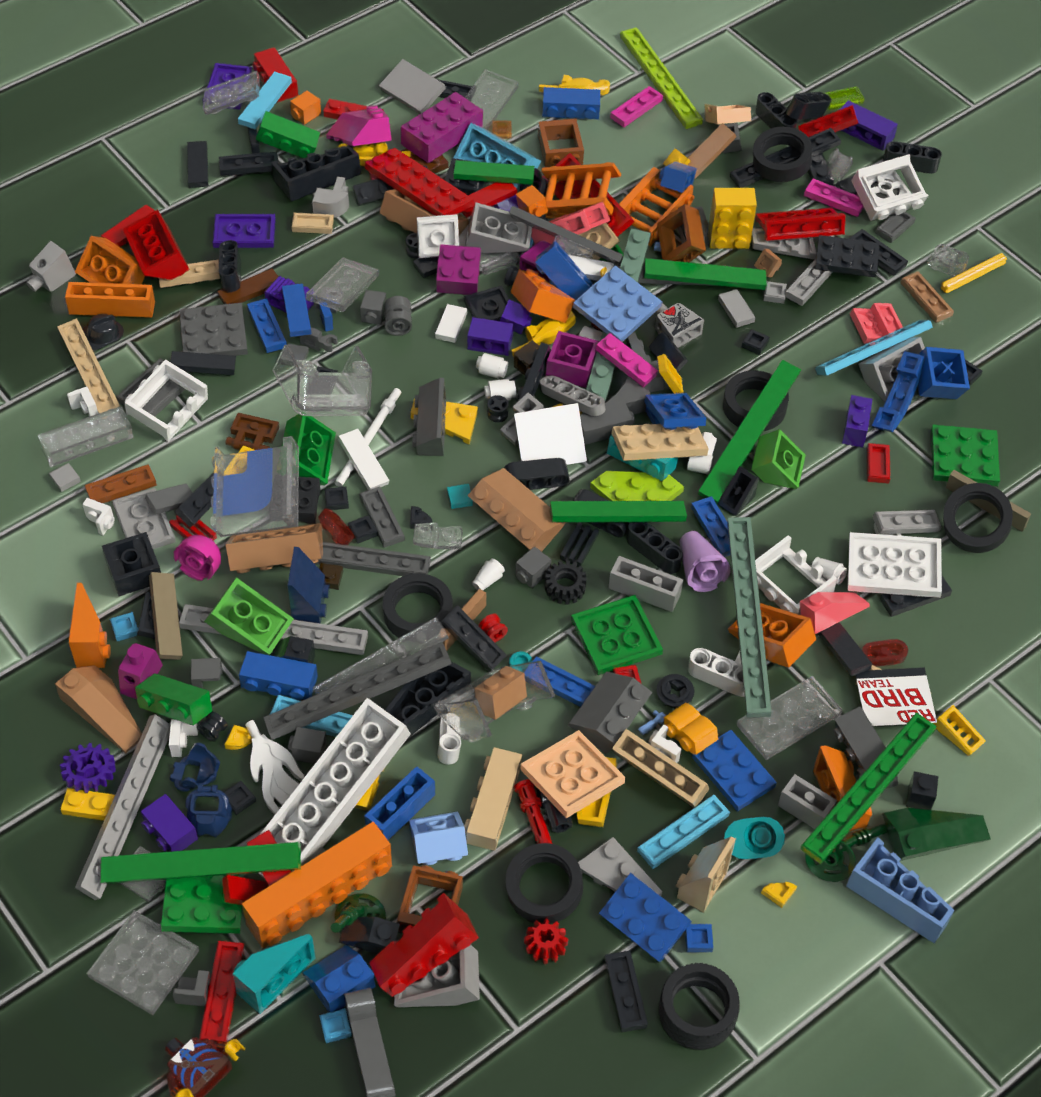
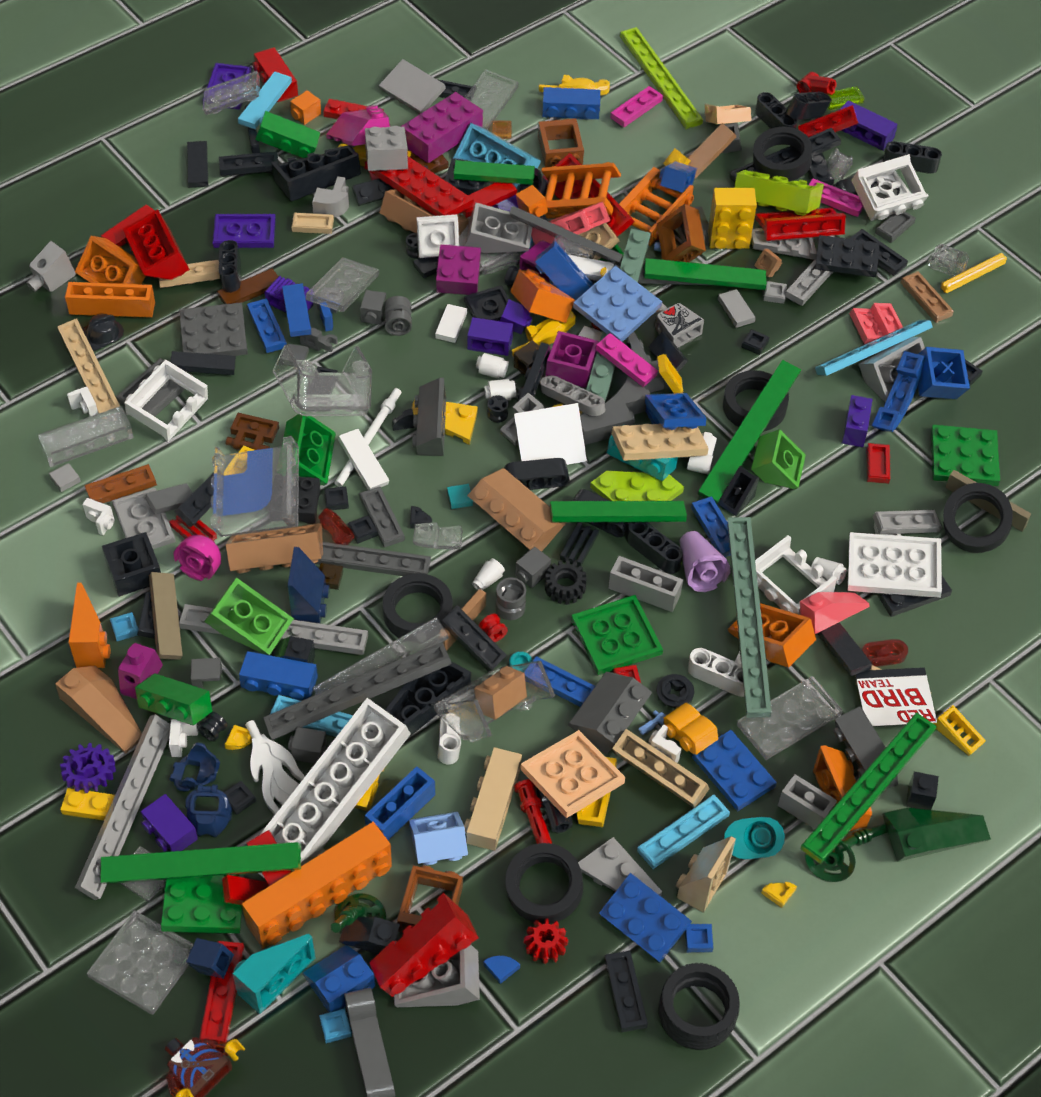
dark grey panel [173,970,211,1006] -> none
medium blue wedge [846,837,954,944] -> none
none -> dark blue brick [186,938,234,979]
none -> light grey brick [365,126,408,171]
none -> black tile [392,409,414,431]
none -> blue tile [484,956,520,984]
none -> dark grey wheel [496,577,526,620]
none -> lime wedge [735,170,824,215]
none -> red piece [797,72,837,95]

